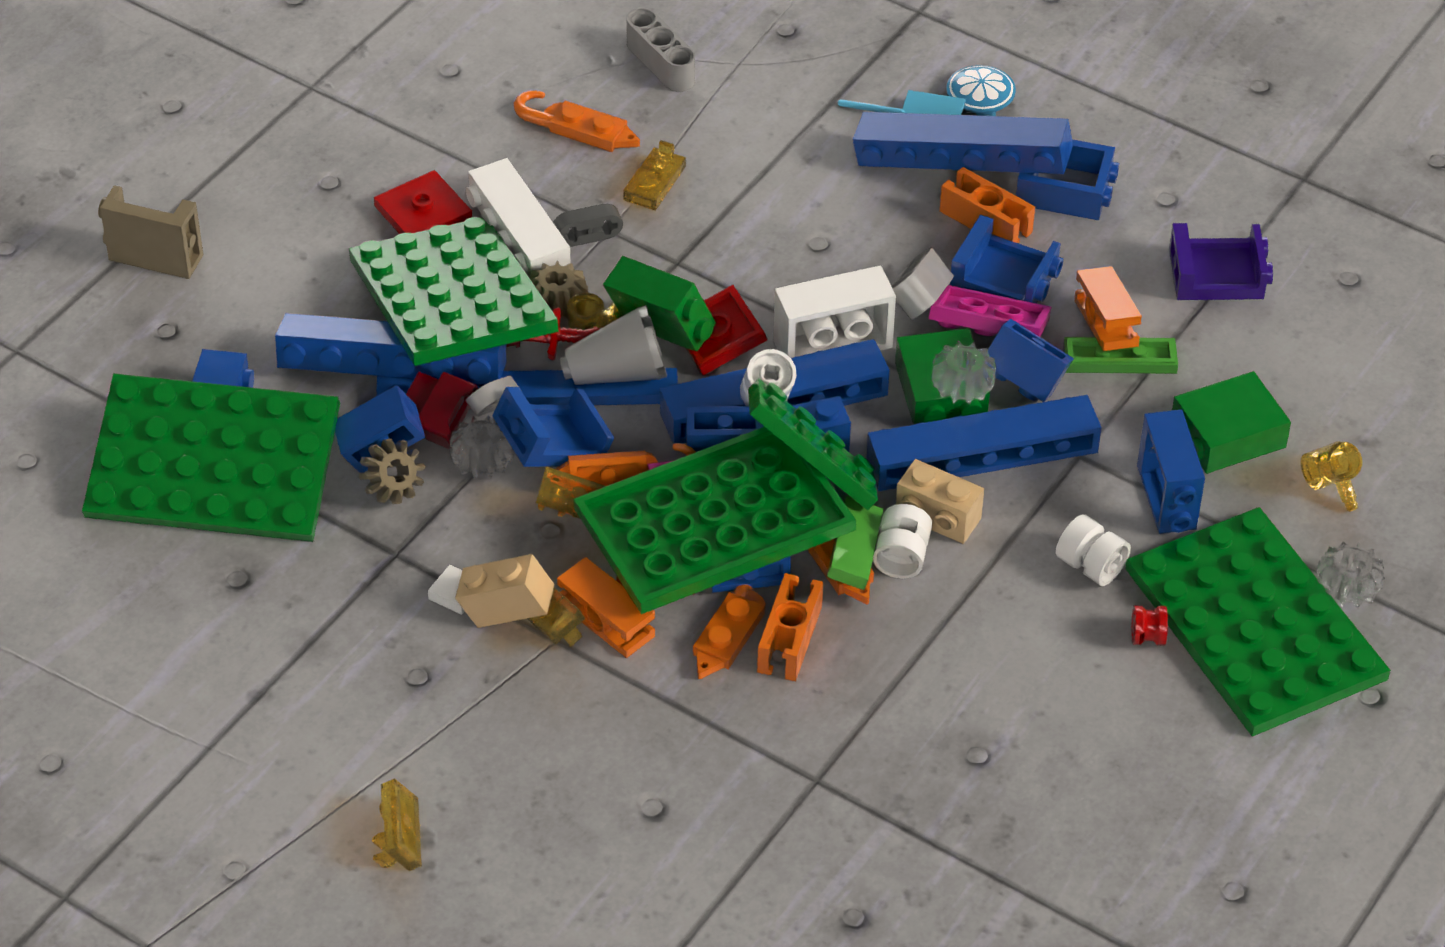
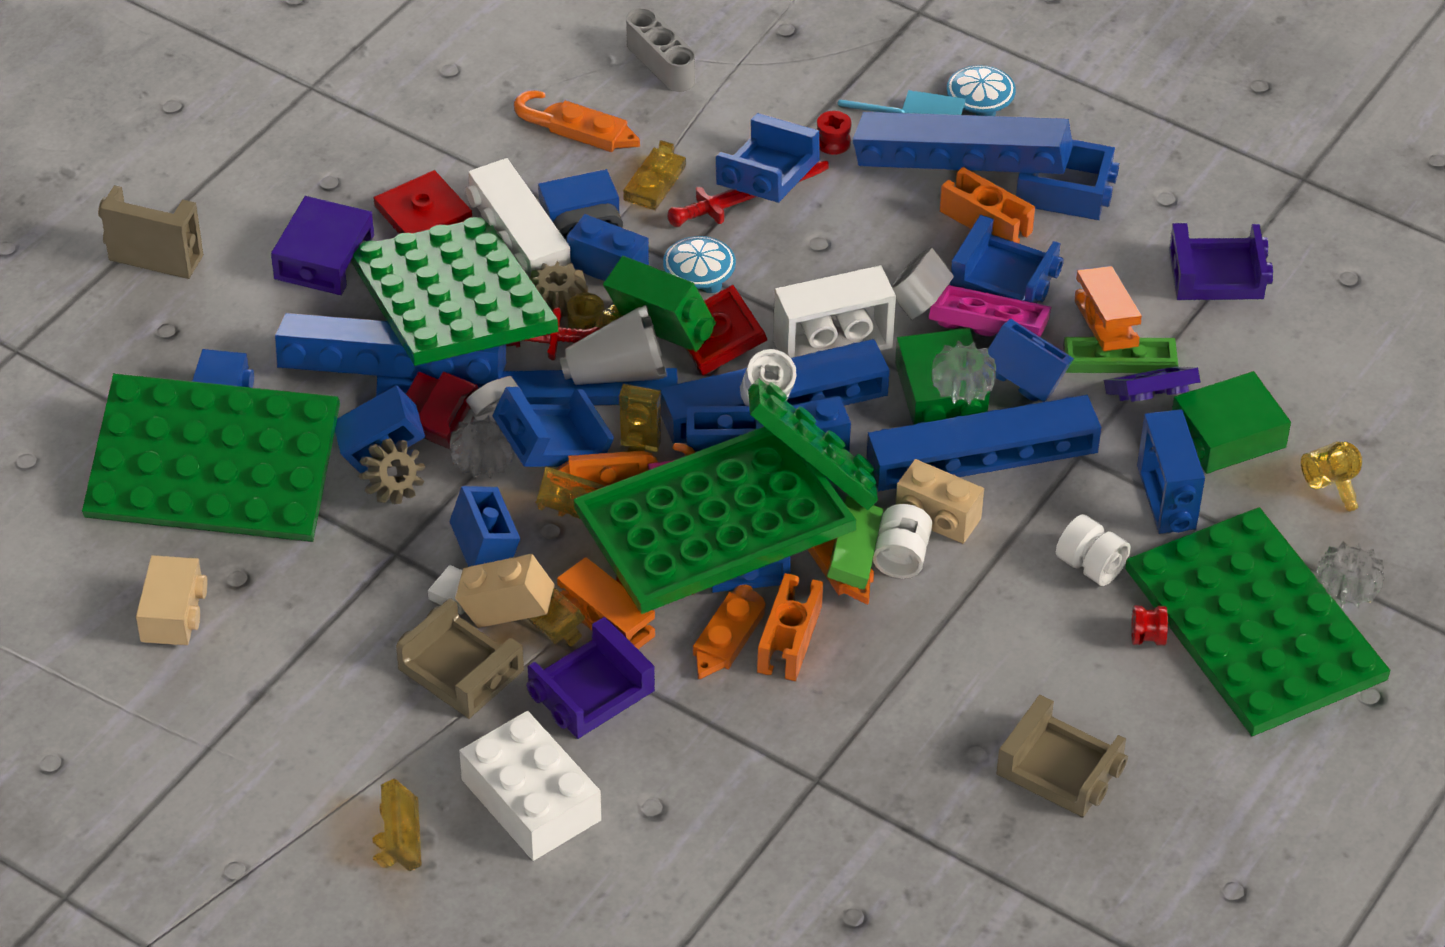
none -> tan brick [136,555,207,645]
none -> dark purple panel [271,196,374,296]
none -> dark tan panel [396,598,524,719]
none -> blue brick [449,486,520,567]
none -> white brick [459,710,601,861]
none -> dark purple panel [526,617,655,739]
none -> blue brick [538,169,620,230]
none -> blue brick [567,214,649,281]
none -> clear yellow plate [619,384,661,452]
none -> dish [663,236,736,293]
none -> red sword [667,161,829,227]
none -> blue panel [716,113,820,203]
none -> red wheel [817,110,852,155]
none -> dark tan panel [996,694,1128,817]
none -> dark purple plate [1104,366,1201,402]

